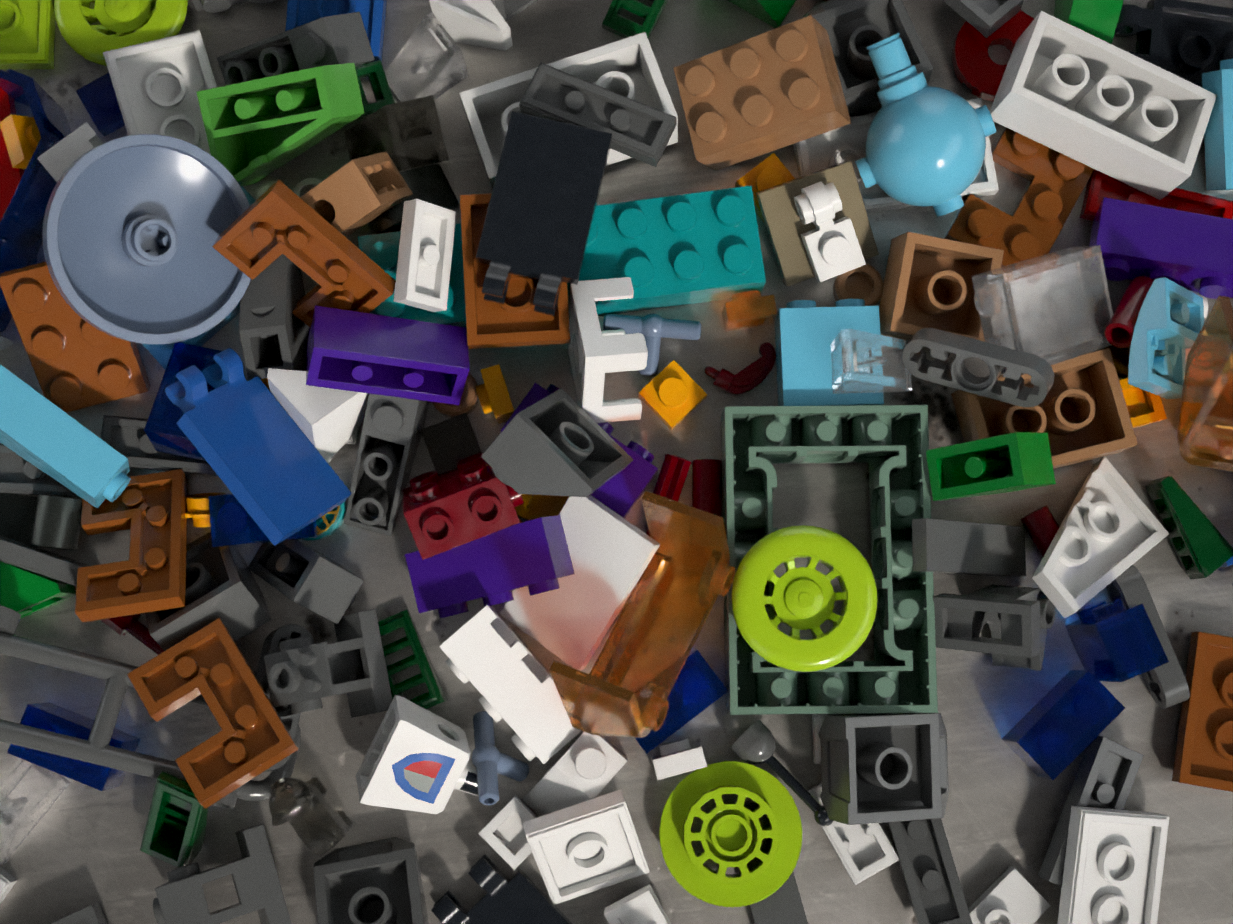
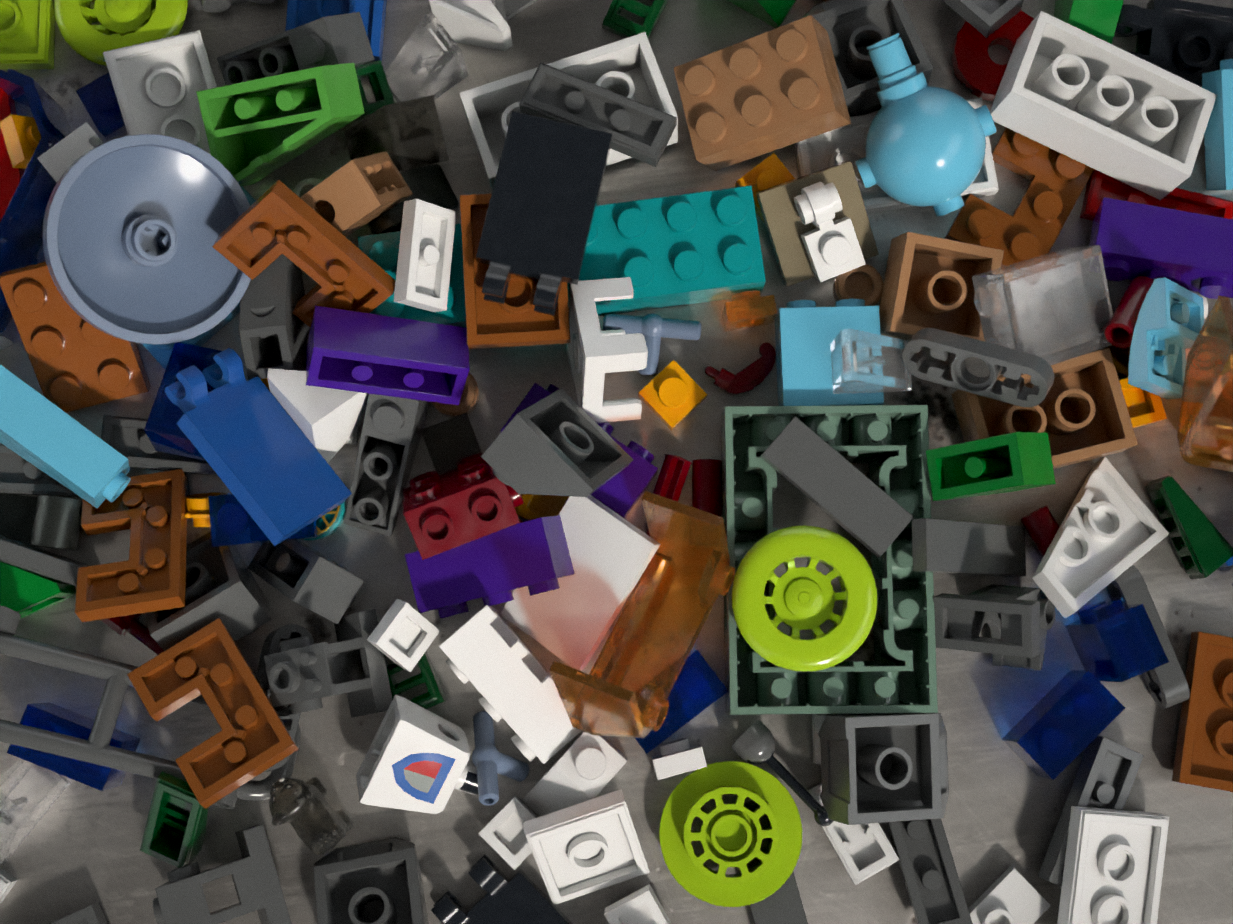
light orange plate [475,364,514,424] -> none
none -> white plate [367,599,440,672]
none -> dark grey tile [761,416,914,557]

